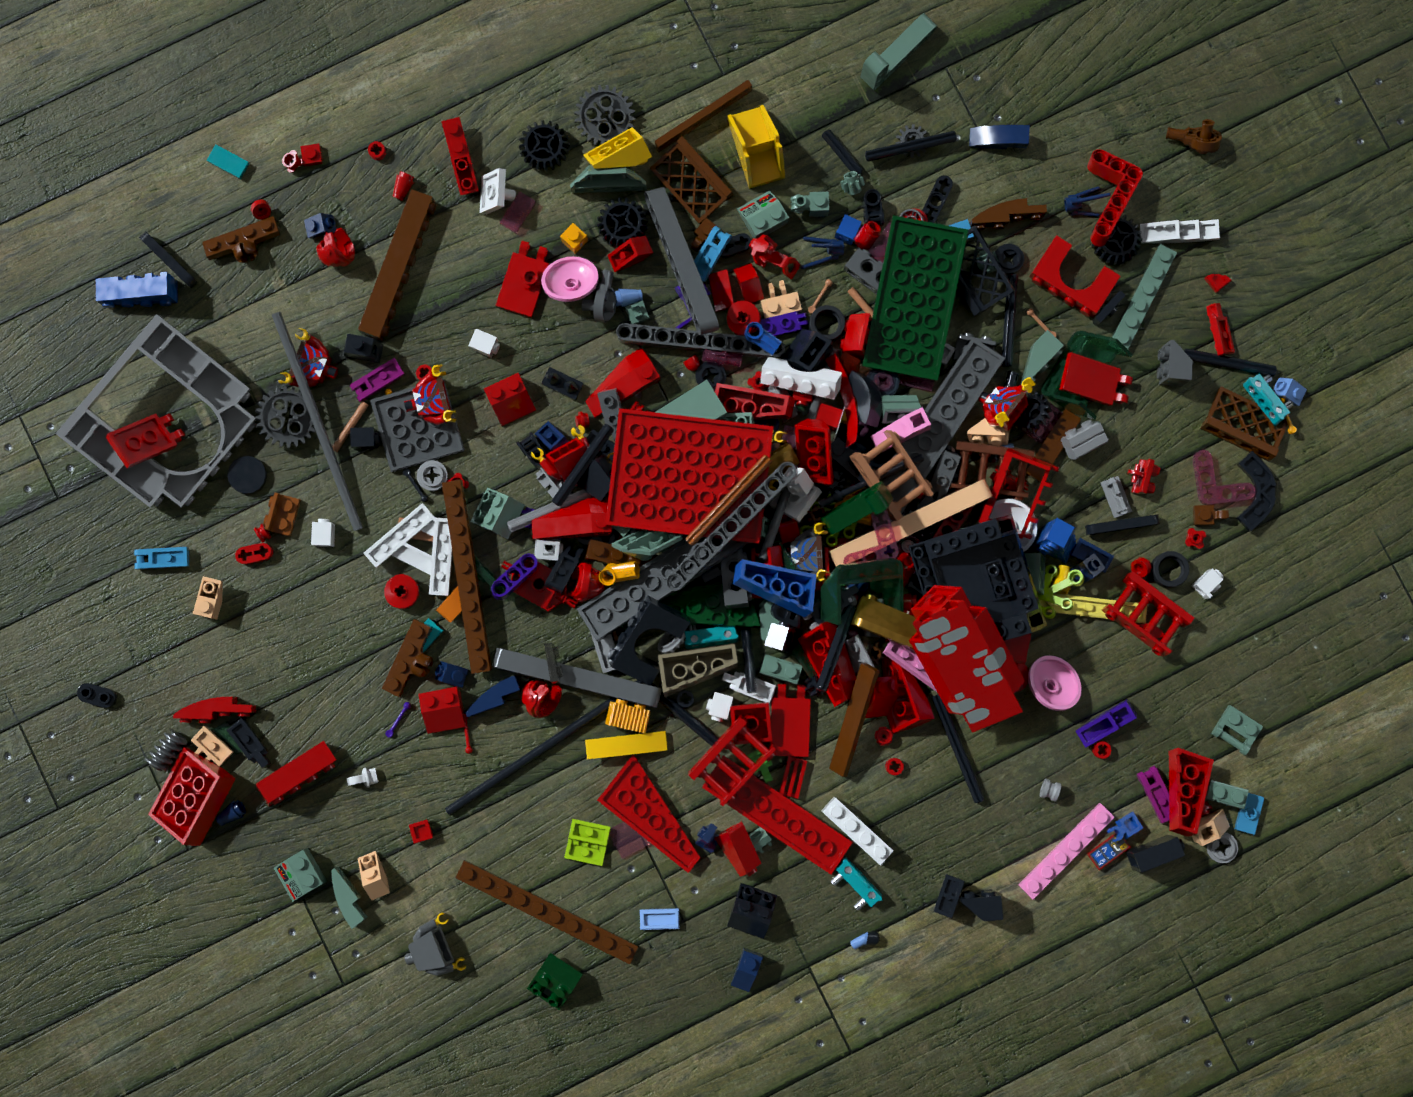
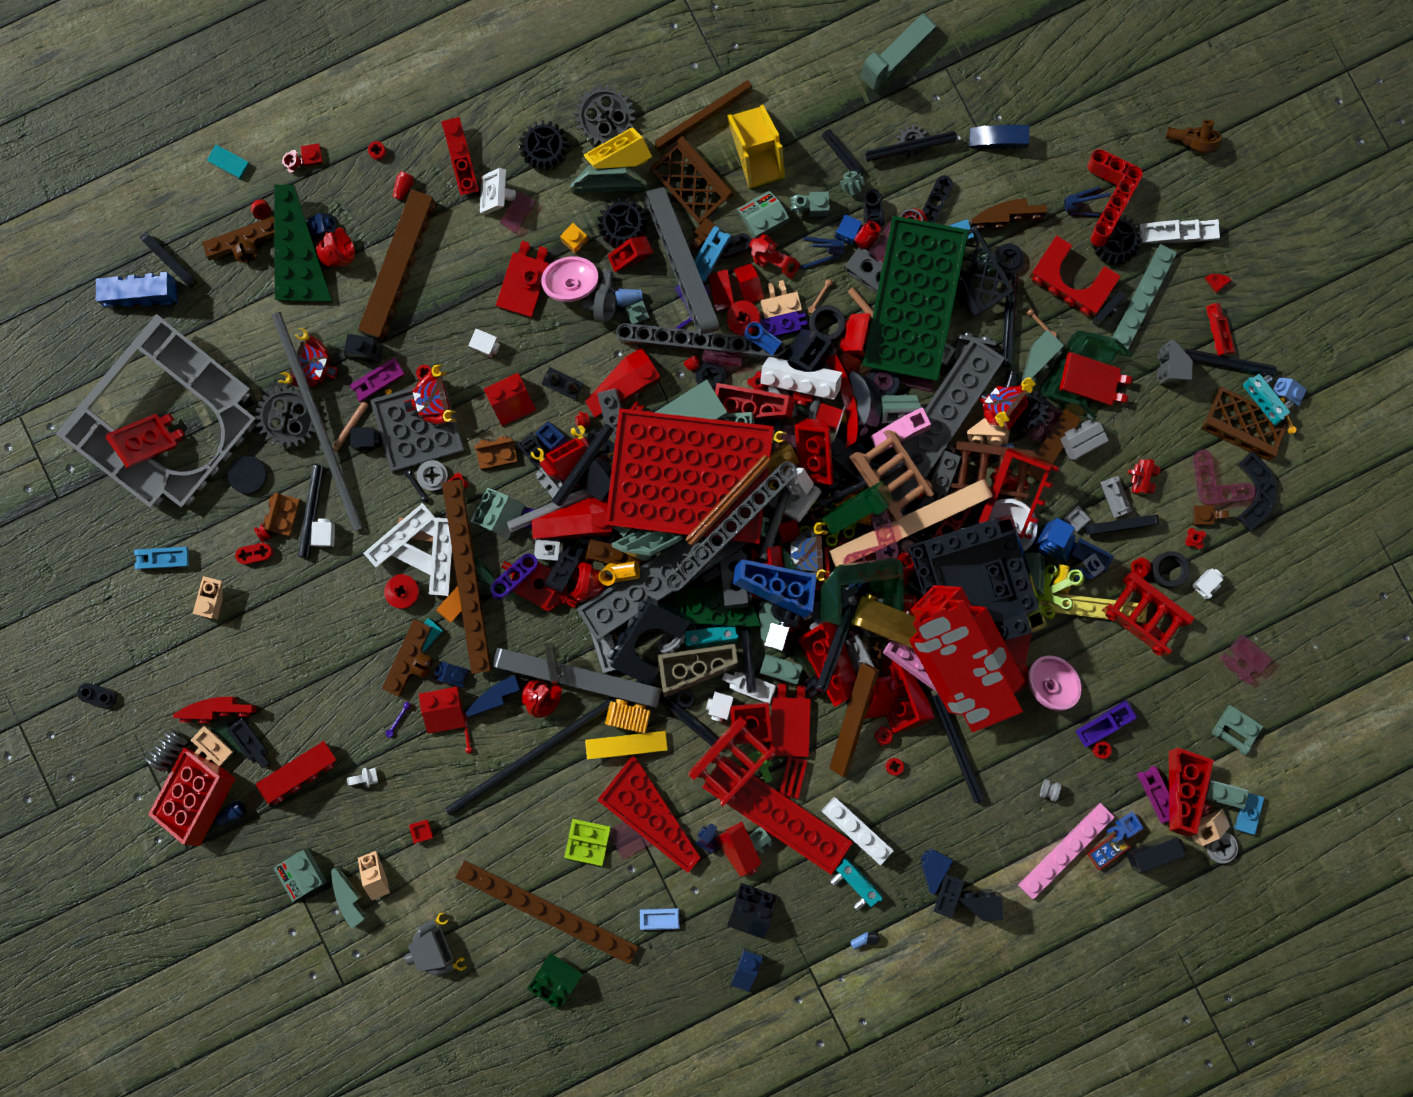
none -> dark green wing [274,184,333,301]
none -> black axle [298,464,324,559]
none -> dark orange bracket [474,436,518,470]
none -> dark blue slope [920,848,953,895]
none -> light grey tile [1063,506,1091,533]
none -> clear pink plate [1220,634,1272,684]

